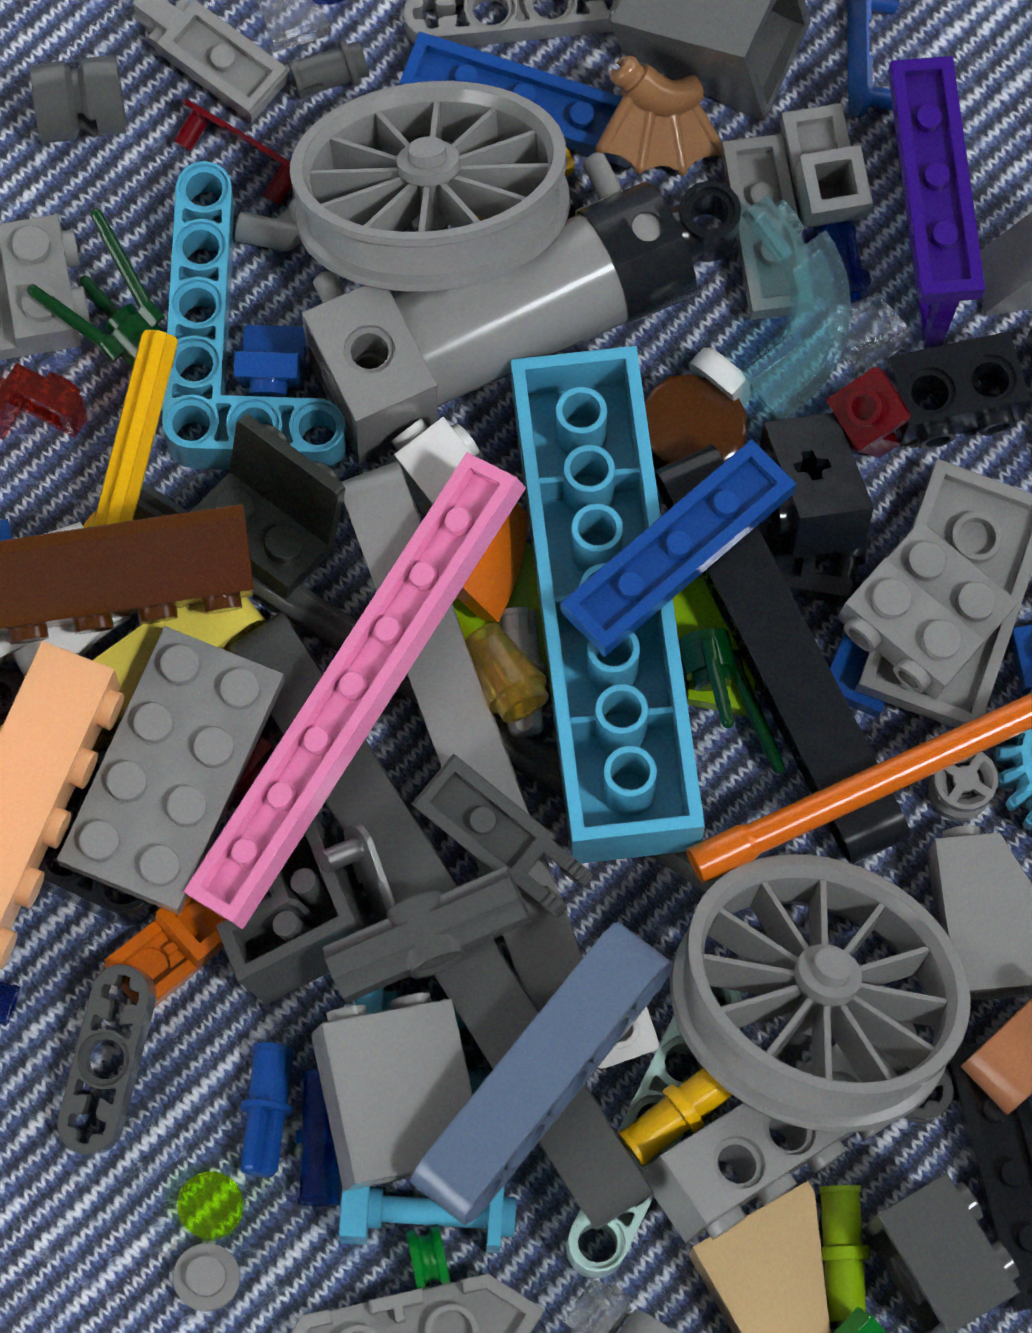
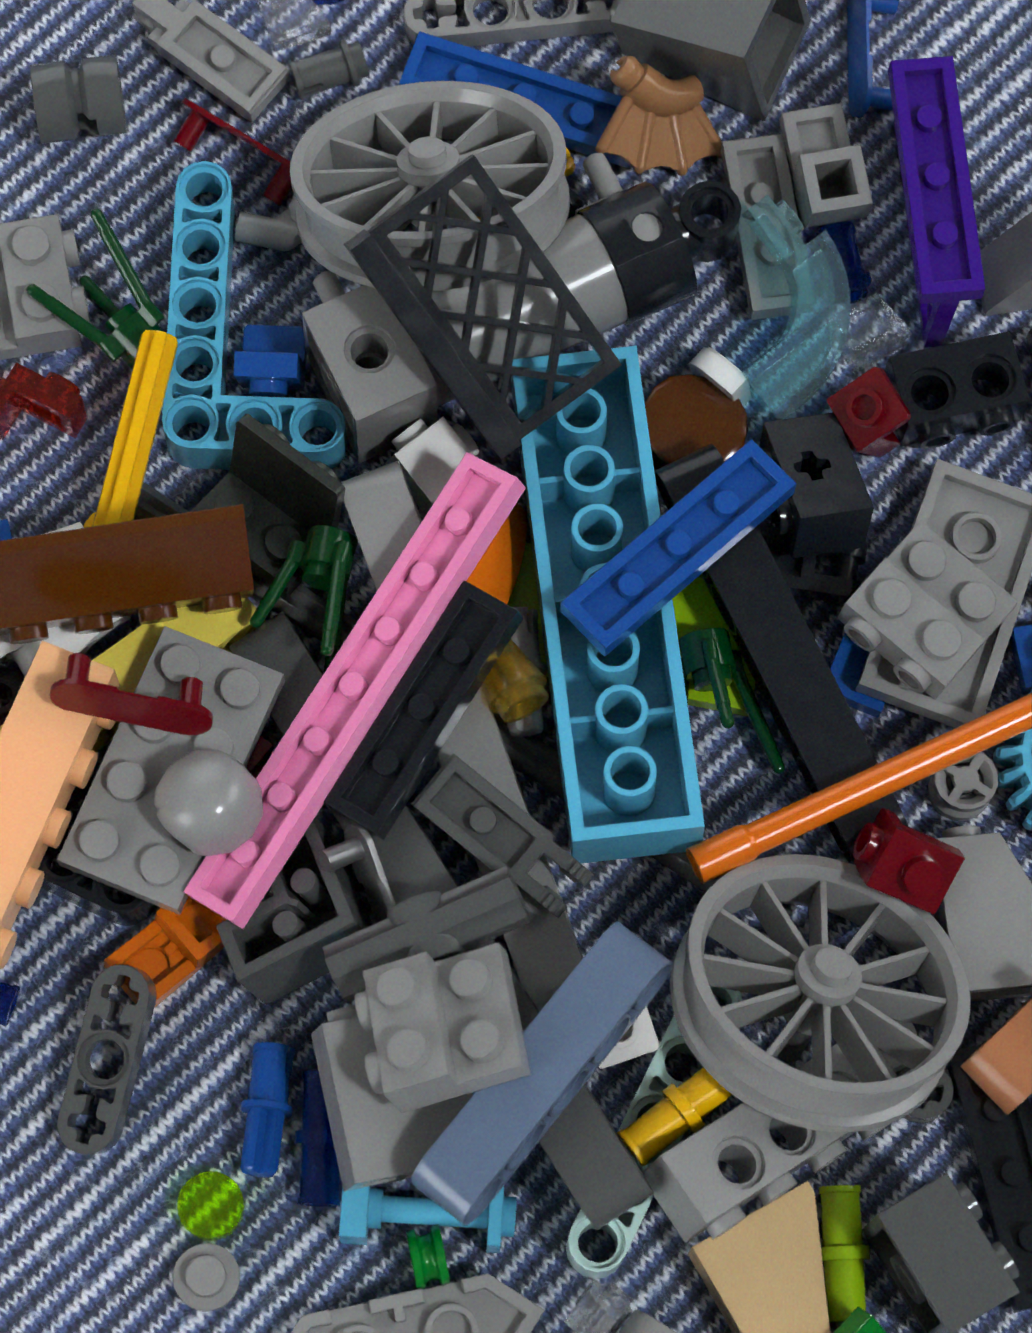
none -> dark red piece [50,653,213,736]
none -> light grey hair [154,750,263,856]
none -> dark green plant [250,525,358,672]
none -> black plate [324,580,524,840]
none -> black fence [343,154,622,459]
none -> light grey plate [354,942,531,1113]
none -> dark red bracket [853,808,965,915]

